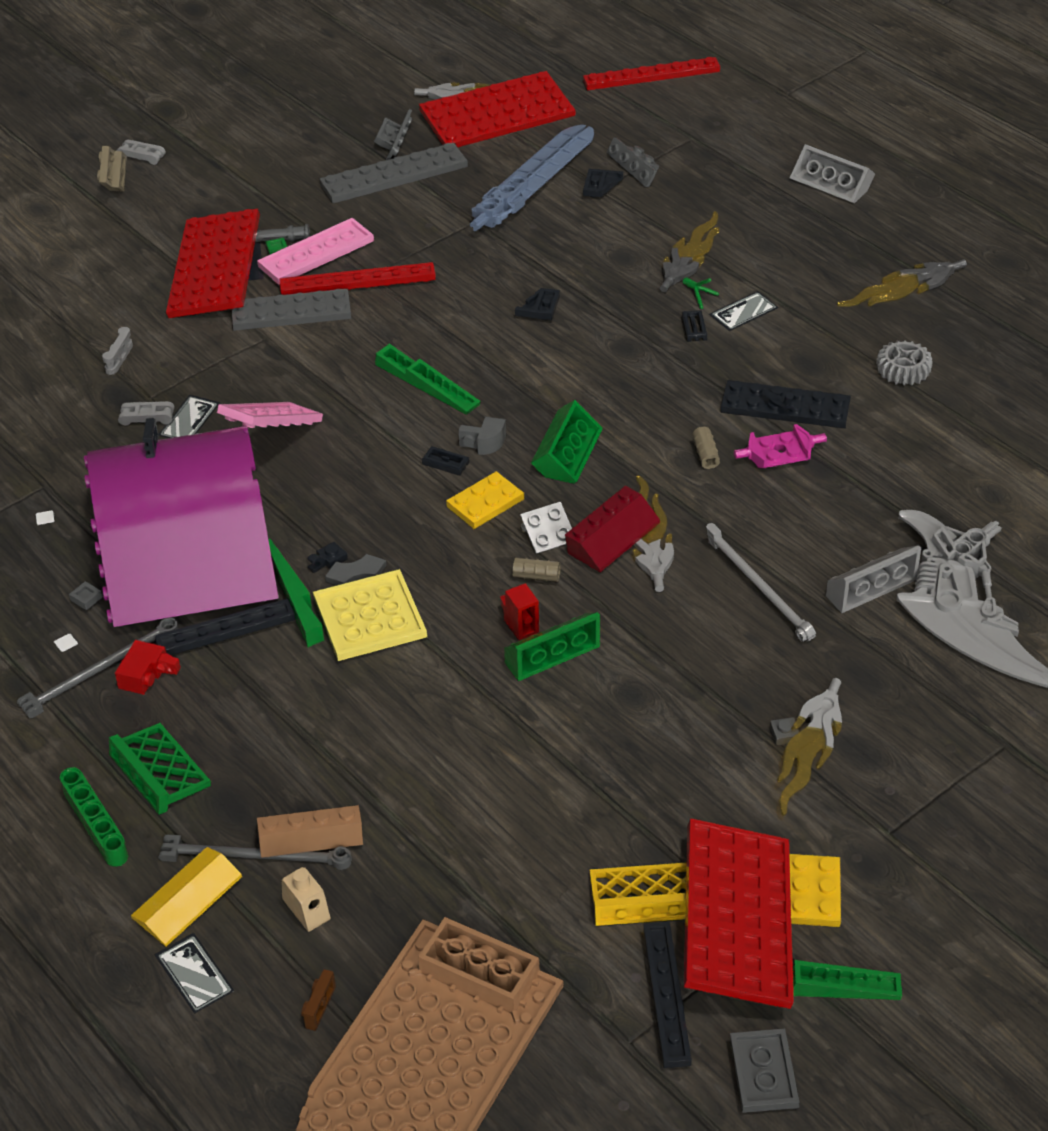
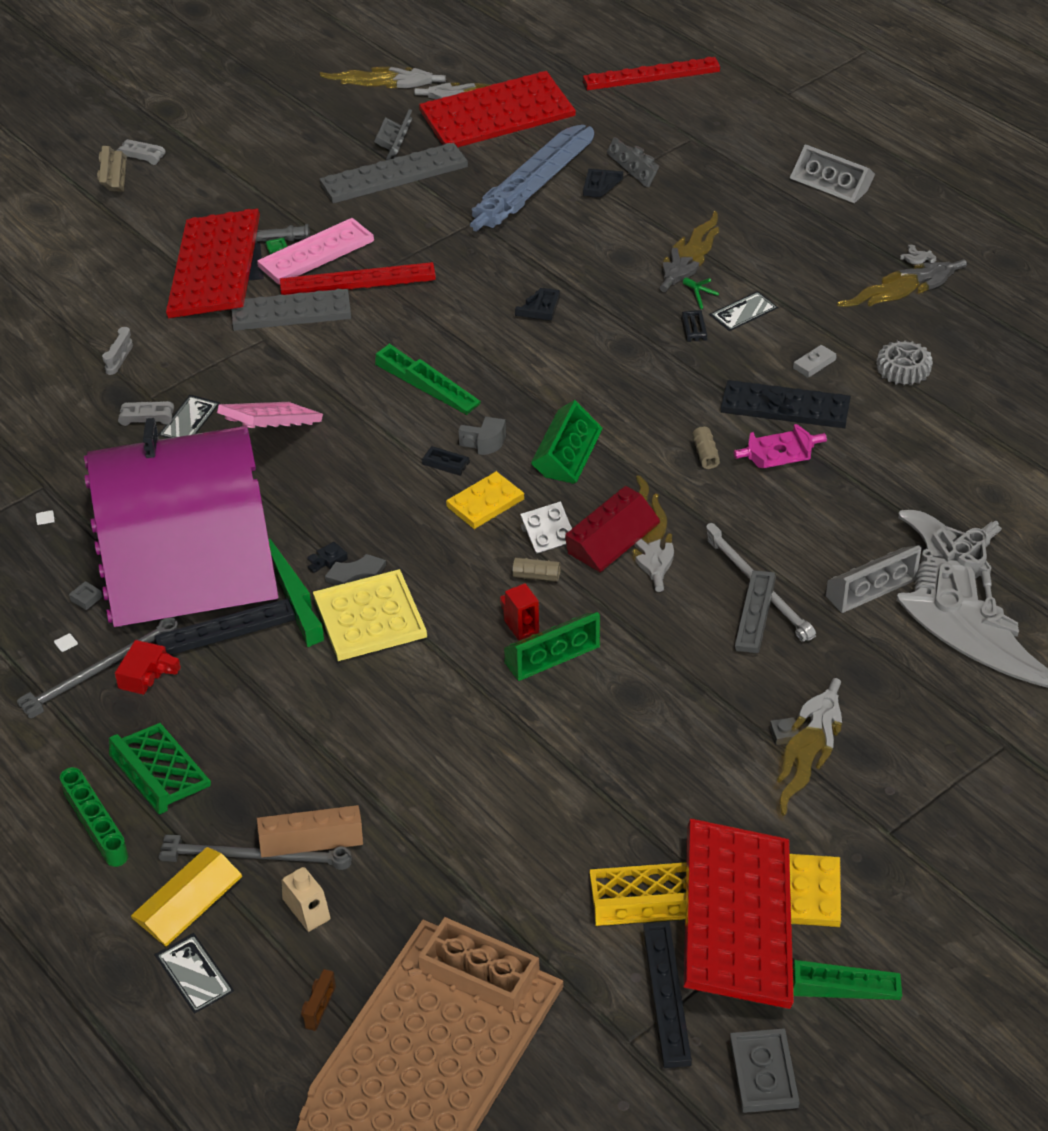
none -> piece [320,67,446,88]
none -> dark grey plate [735,570,776,653]
none -> light grey plate [793,345,836,378]
none -> light grey piece [900,245,936,264]

